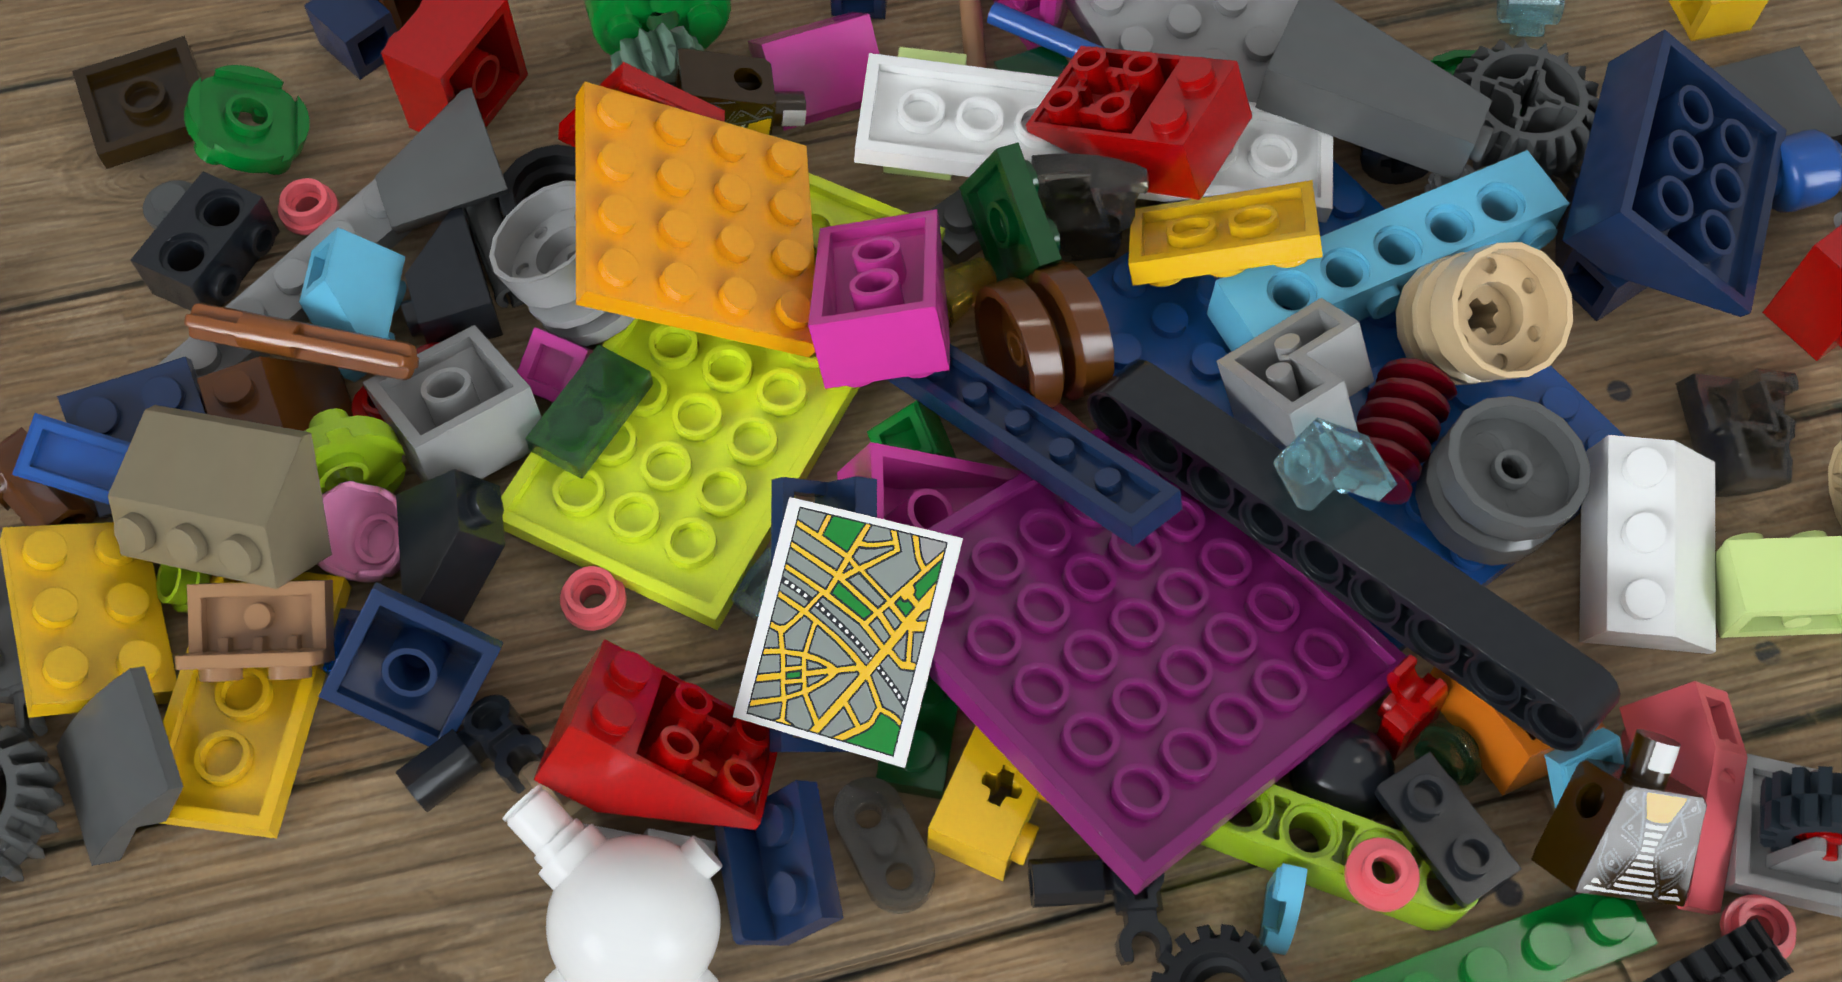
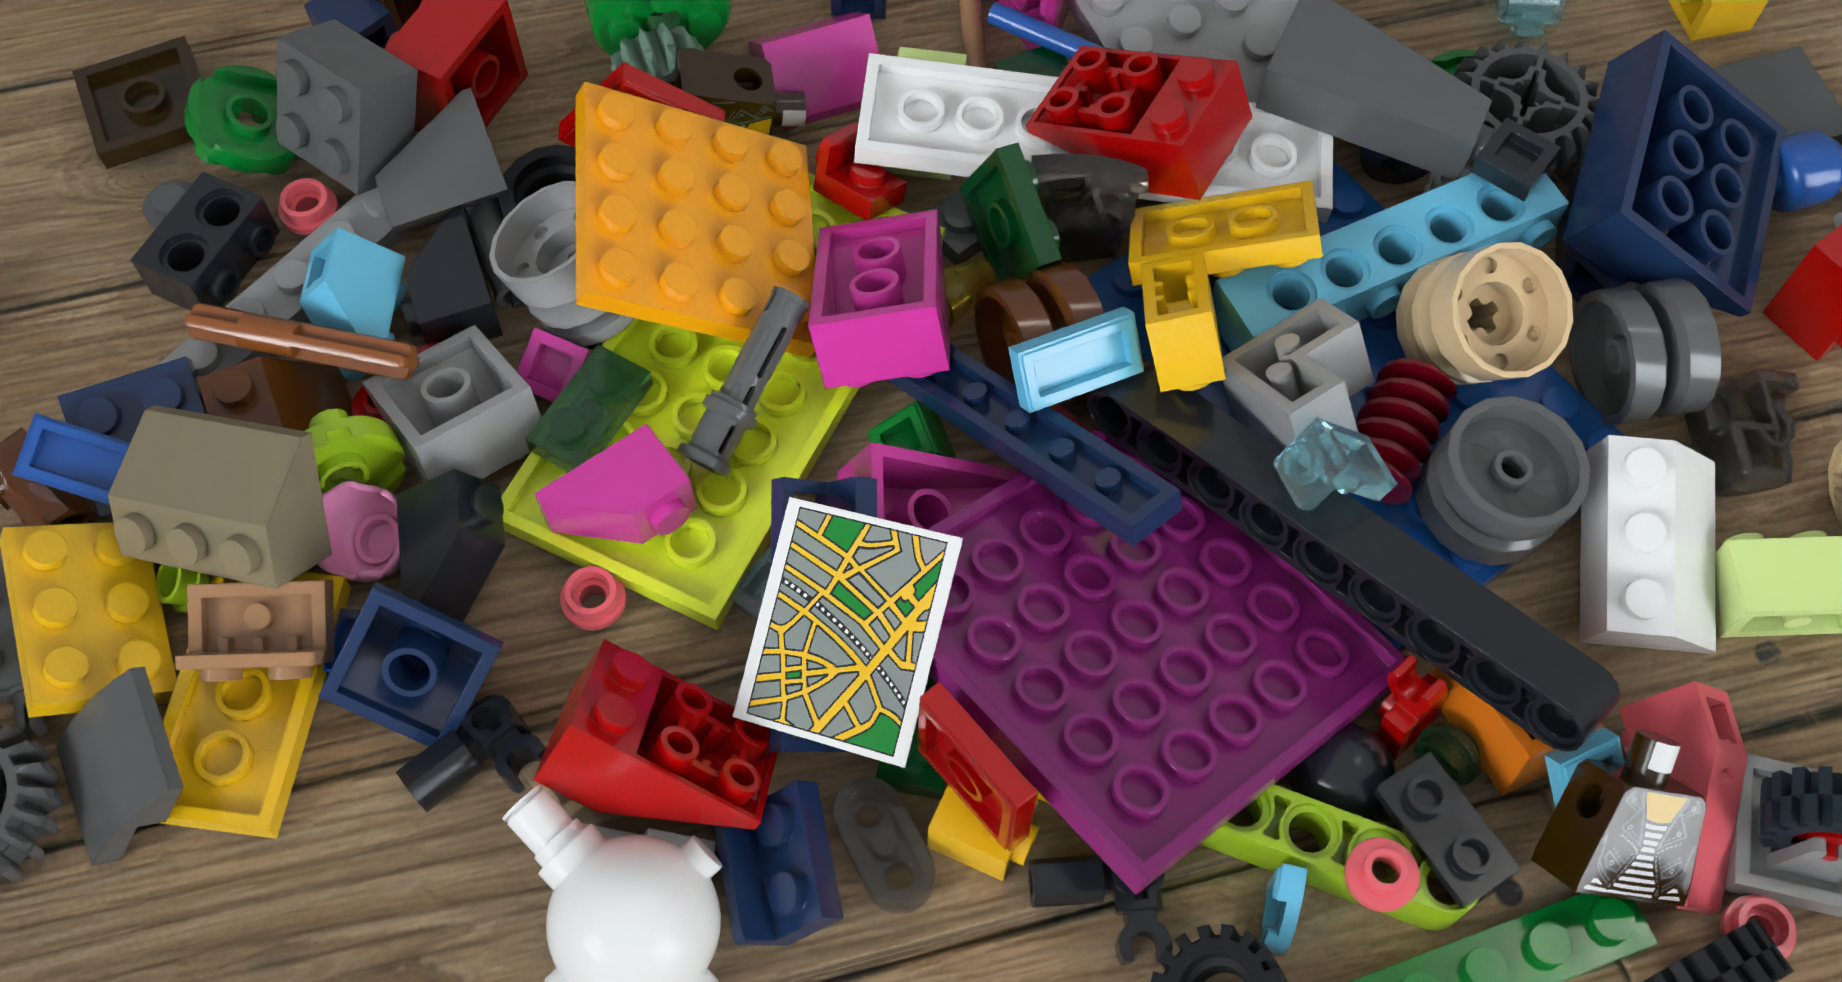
none -> dark grey brick [275,19,418,195]
none -> dark pink slope [534,424,697,544]
none -> dark grey pin [676,286,810,479]
none -> red bracket [813,122,907,221]
none -> red tile [918,681,1038,851]
none -> medium azure tile [1008,307,1144,413]
none -> yellow brick [1140,252,1226,392]
none -> black plate [1470,117,1561,201]
none -> dark grey wheel [1570,277,1721,426]

